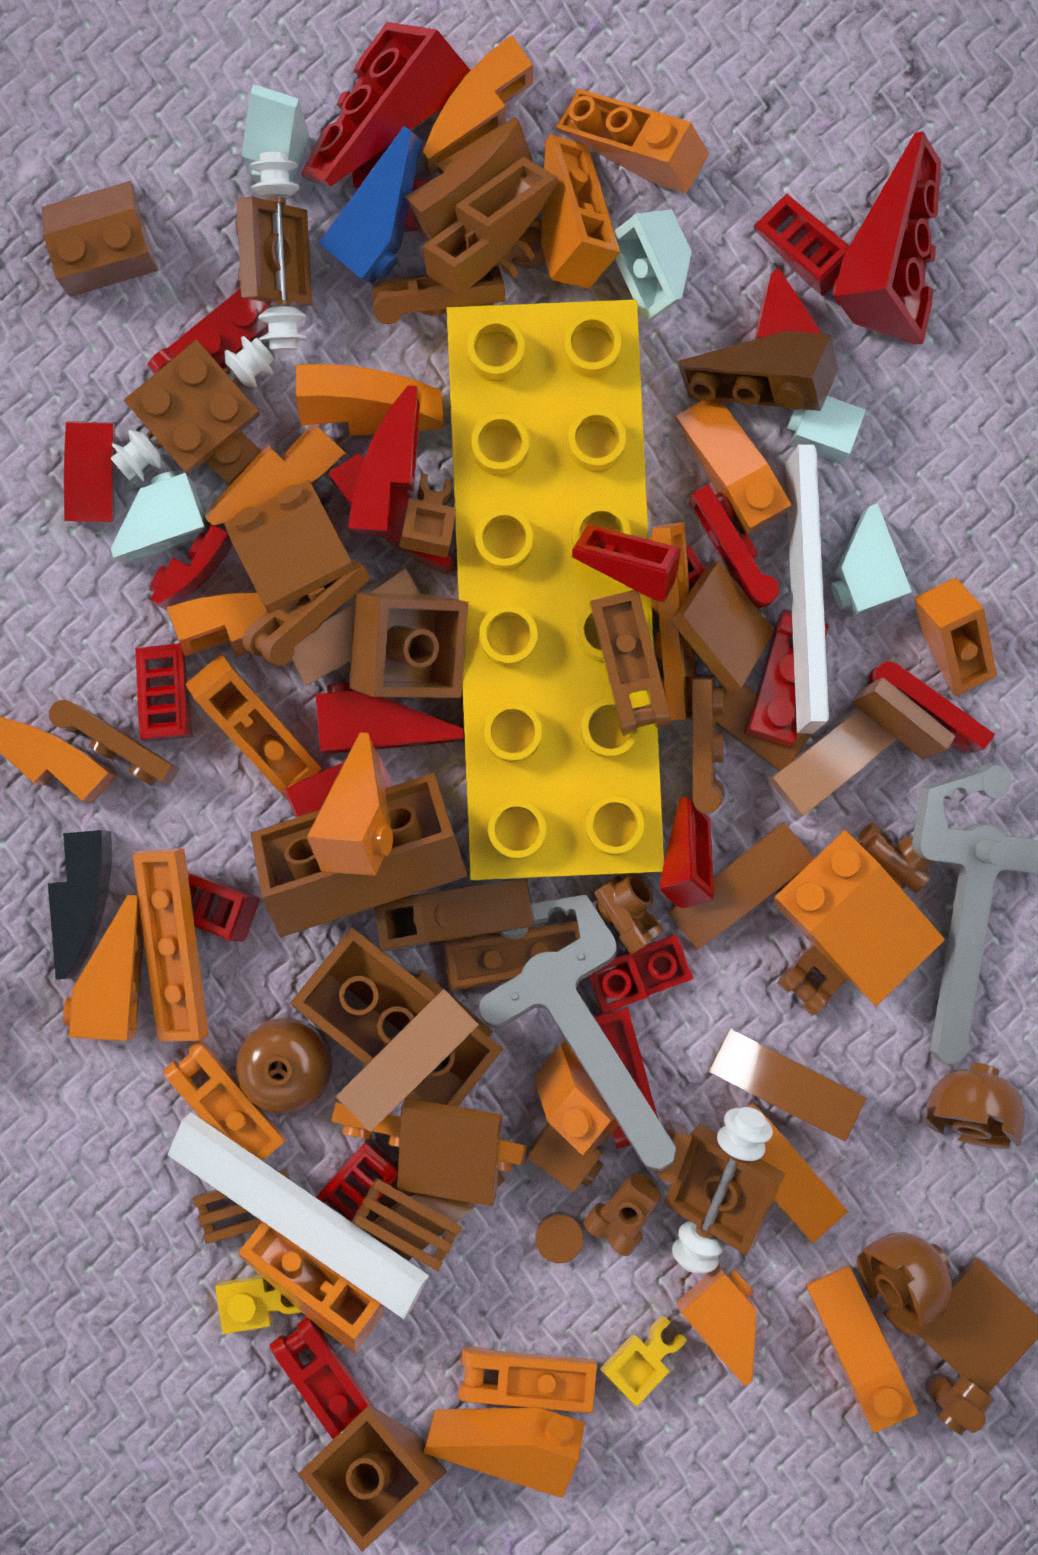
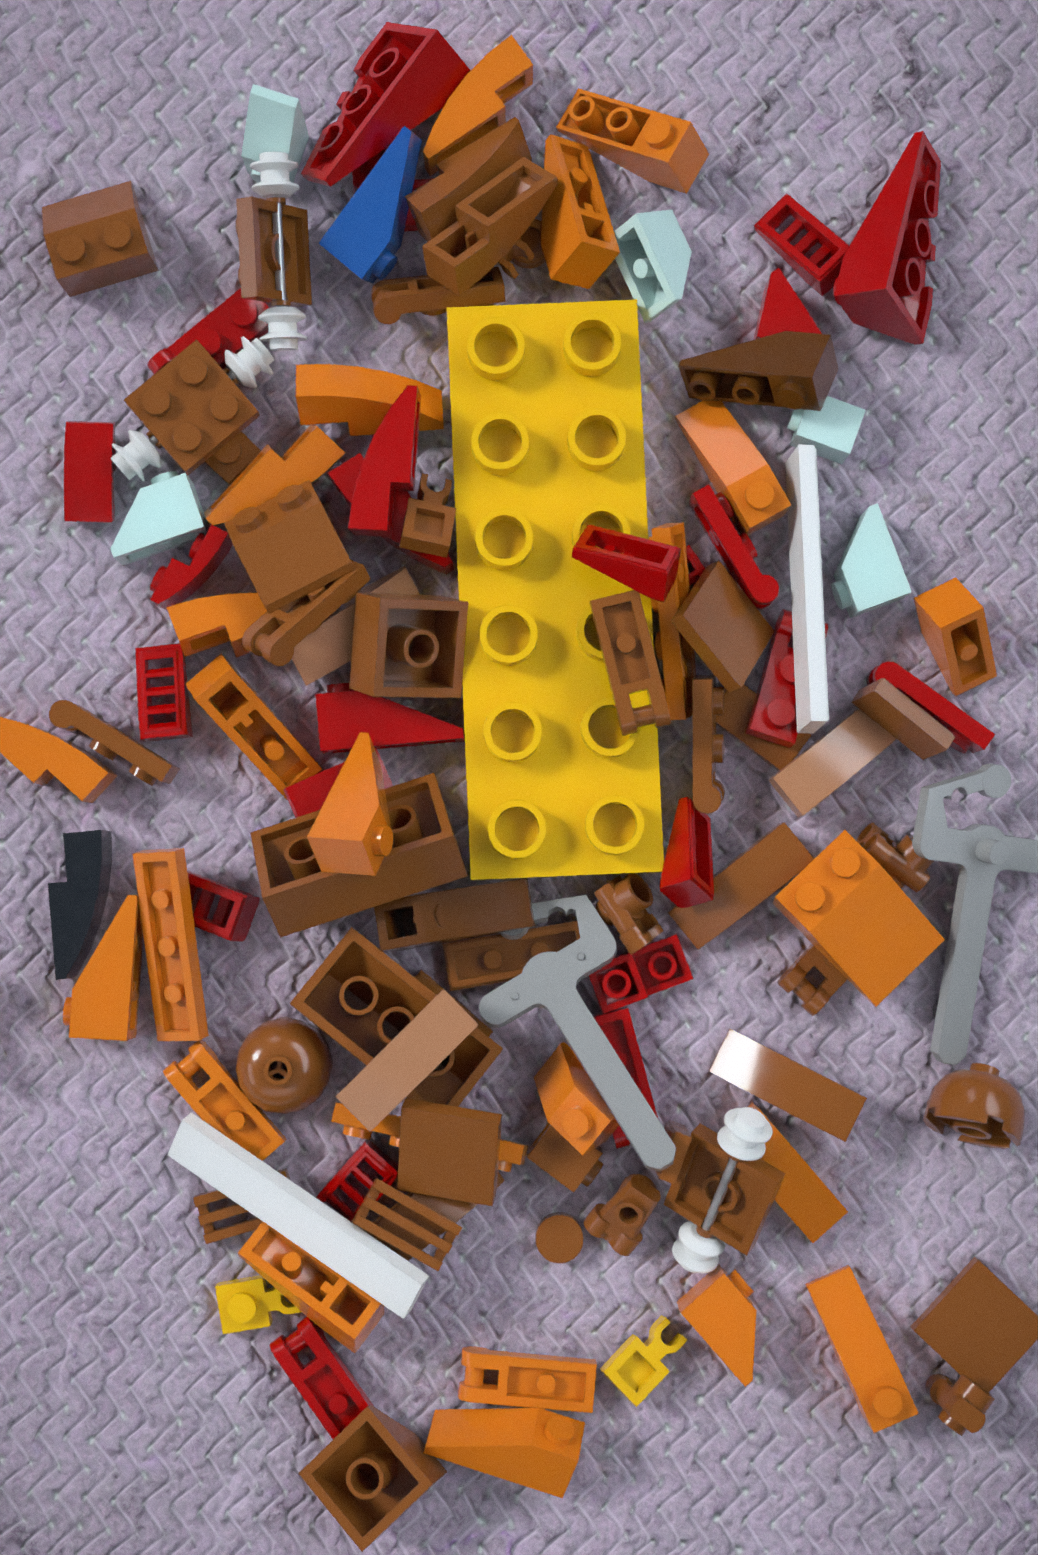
dark orange cylinder [856,1232,953,1335] -> none

